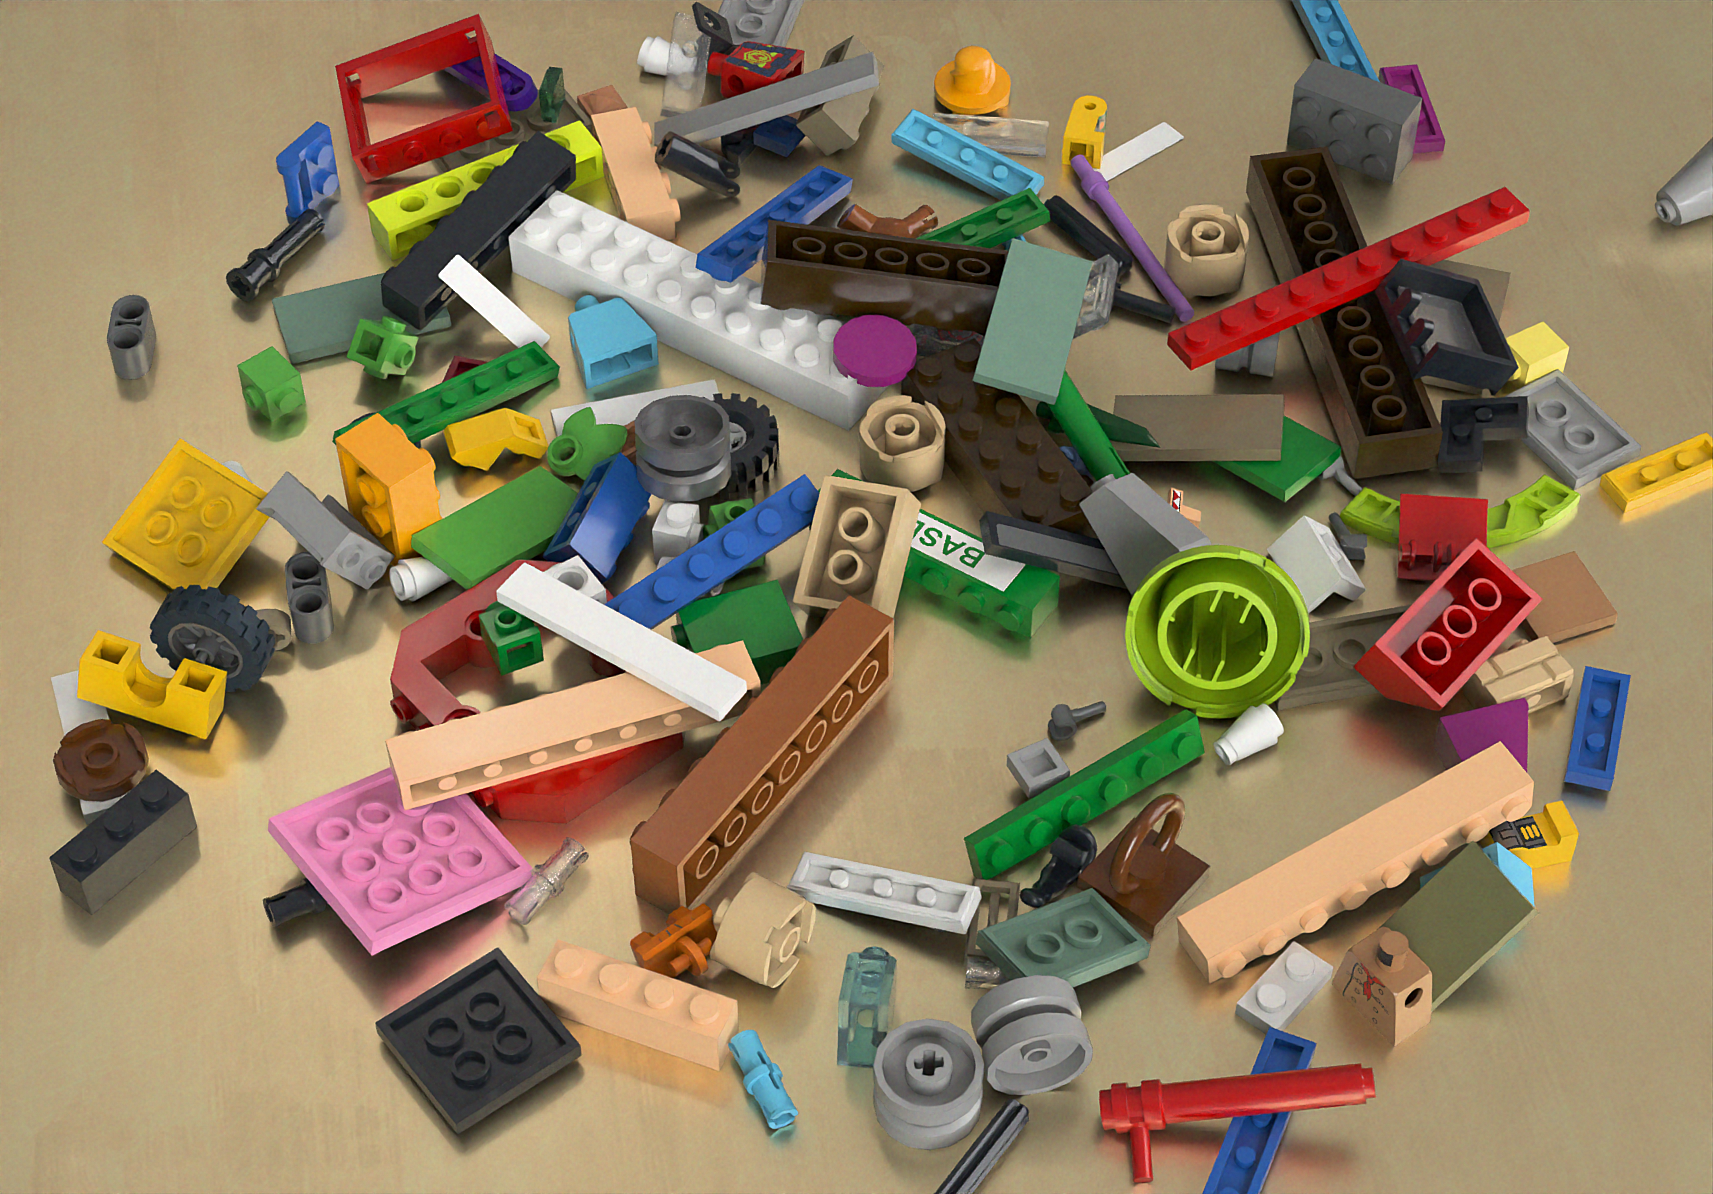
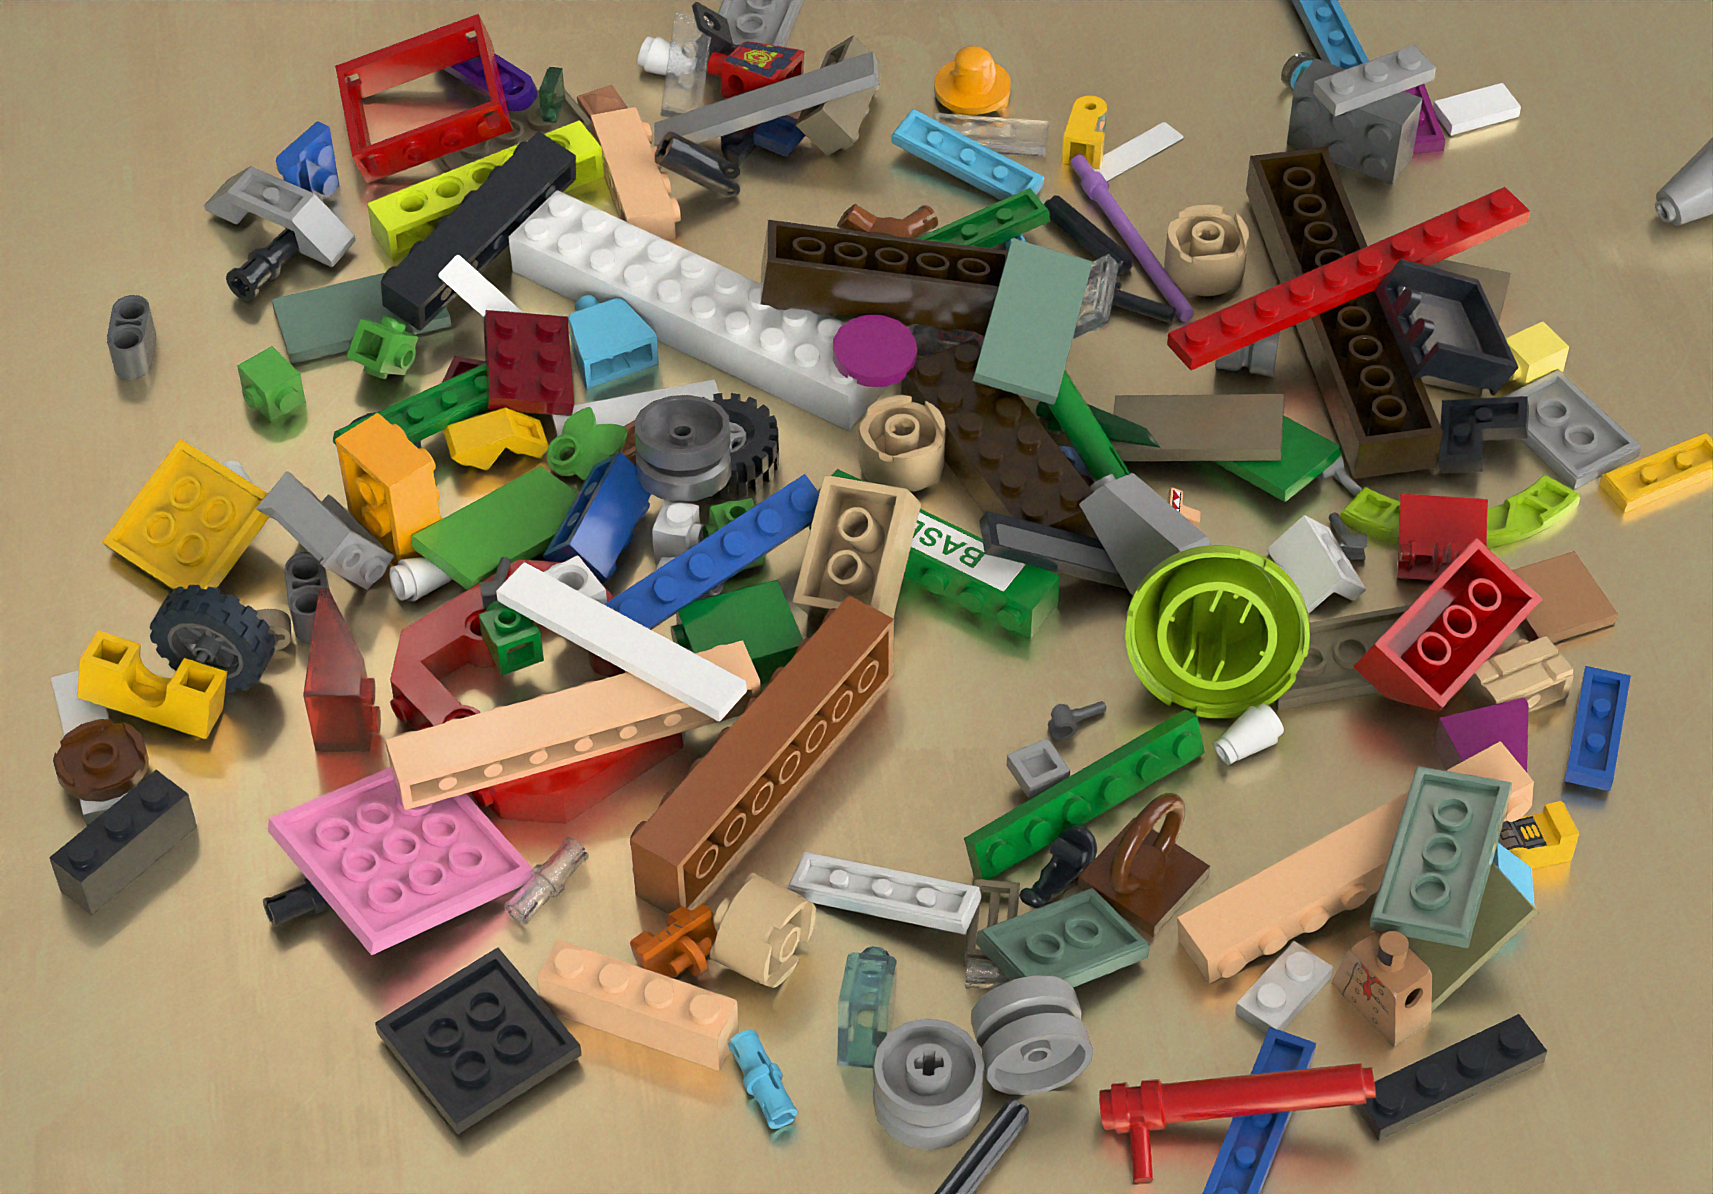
blue plate [695,165,853,283] -> none
none -> light grey slope [204,166,356,267]
none -> clear red slope [303,588,381,752]
none -> dark grey hand [480,557,511,609]
none -> dark red plate [483,310,574,416]
none -> clear smoke tile [1281,52,1314,92]
none -> light grey plate [1313,45,1436,117]
none -> black plate [1354,1014,1547,1140]
none -> sand green tile [1370,766,1512,948]
none -> white tile [1433,83,1521,135]

